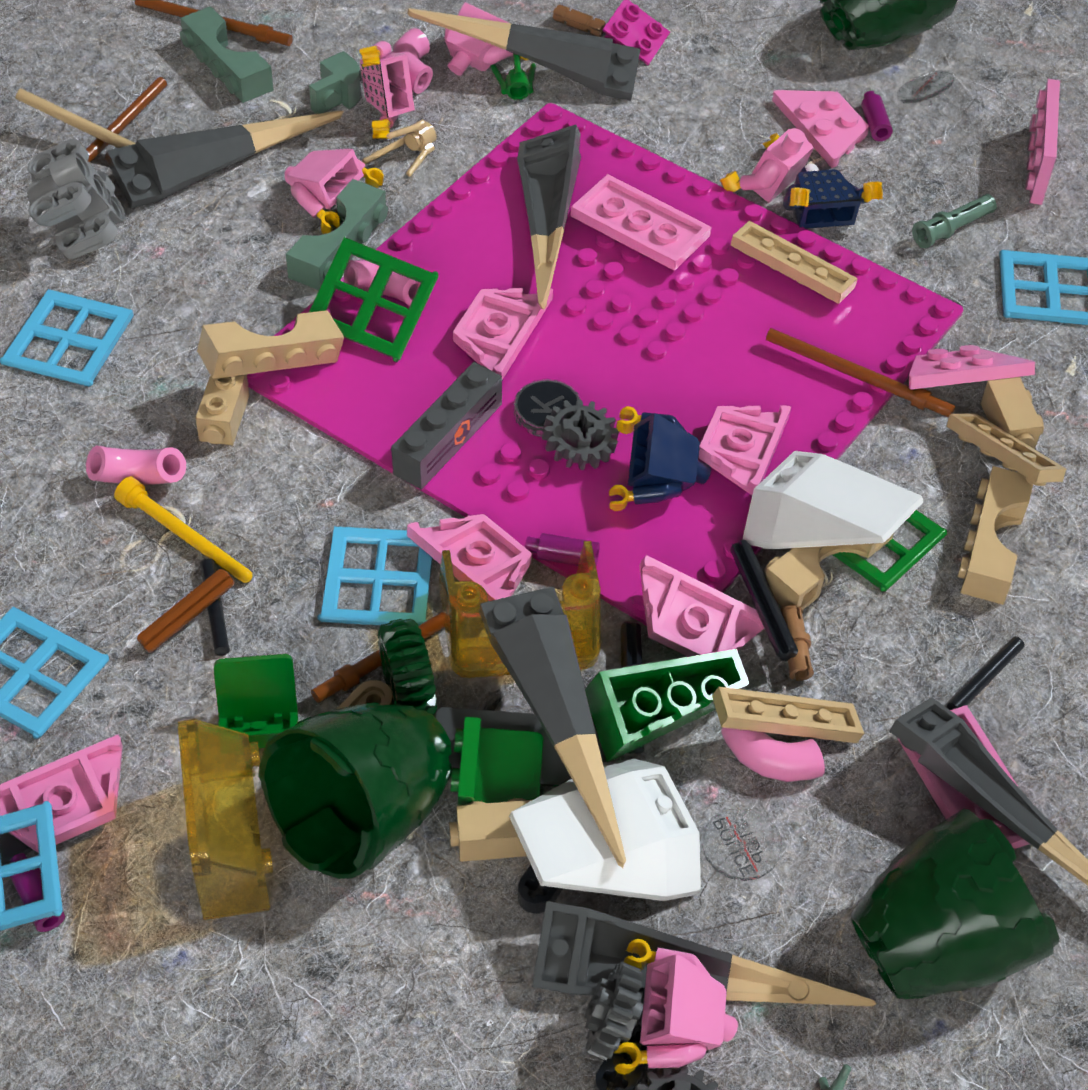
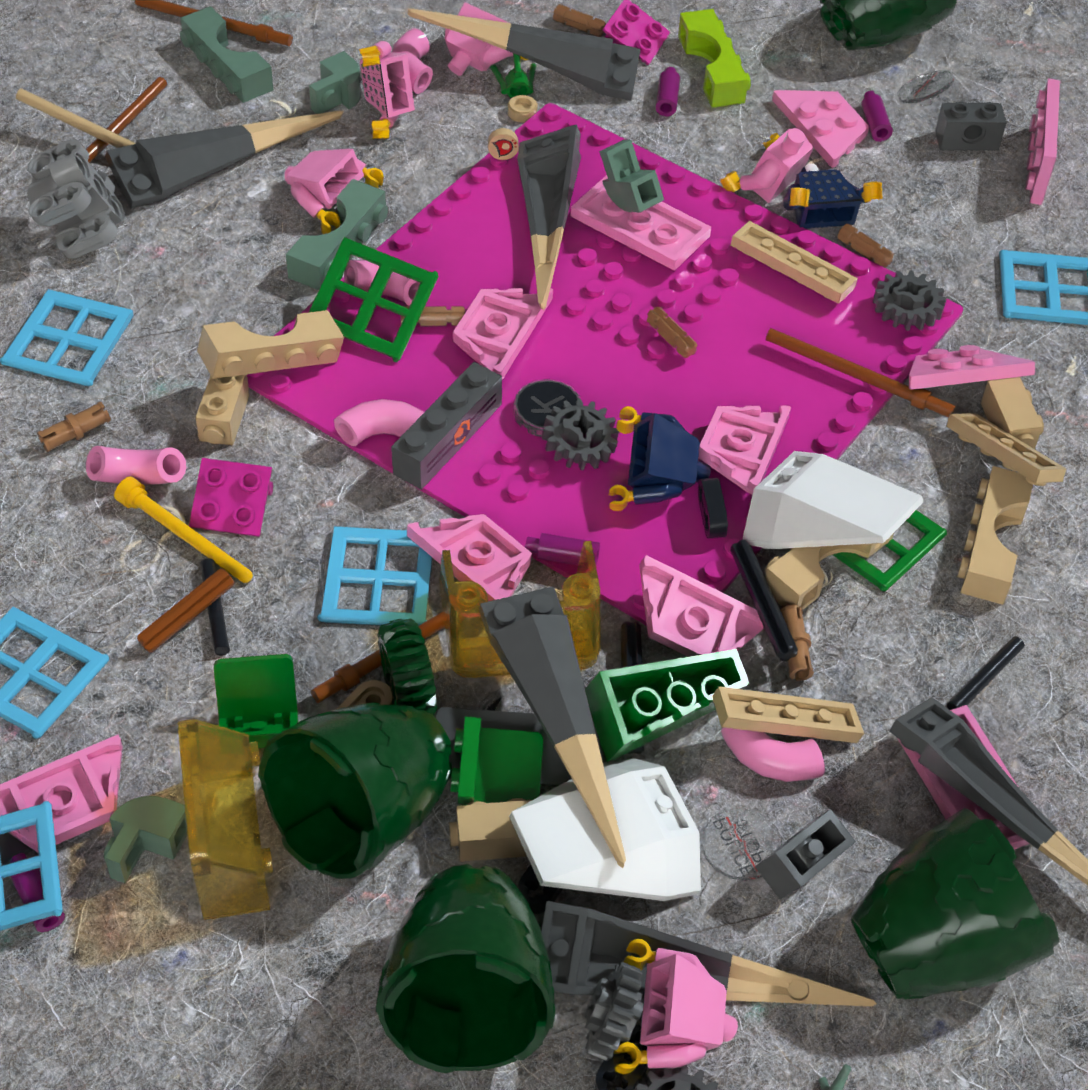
tan plant [362,119,436,177] -> none
sand green pin [912,194,997,249] -> none
none -> medium nougat pin [37,401,111,452]
none -> sand green brick [104,796,192,883]
none -> dark pink hinge [189,458,273,537]
none -> bright pink cylinder [334,399,424,446]
none -> dark green piece [376,864,555,1074]
none -> medium nougat axle [401,306,465,326]
none -> tan tile [488,128,519,160]
none -> tan tile [508,95,537,123]
none -> sand green brick [600,139,664,213]
none -> medium nougat axle [647,307,698,358]
none -> magenta cylinder [655,67,680,116]
none -> lime arch [678,9,751,108]
none -> black beam [698,478,728,538]
none -> dark grey brick [755,809,856,900]
none -> medium nougat axle [838,224,894,268]
none -> dark grey gear [873,270,946,331]
none -> dark grey brick [935,102,1007,151]

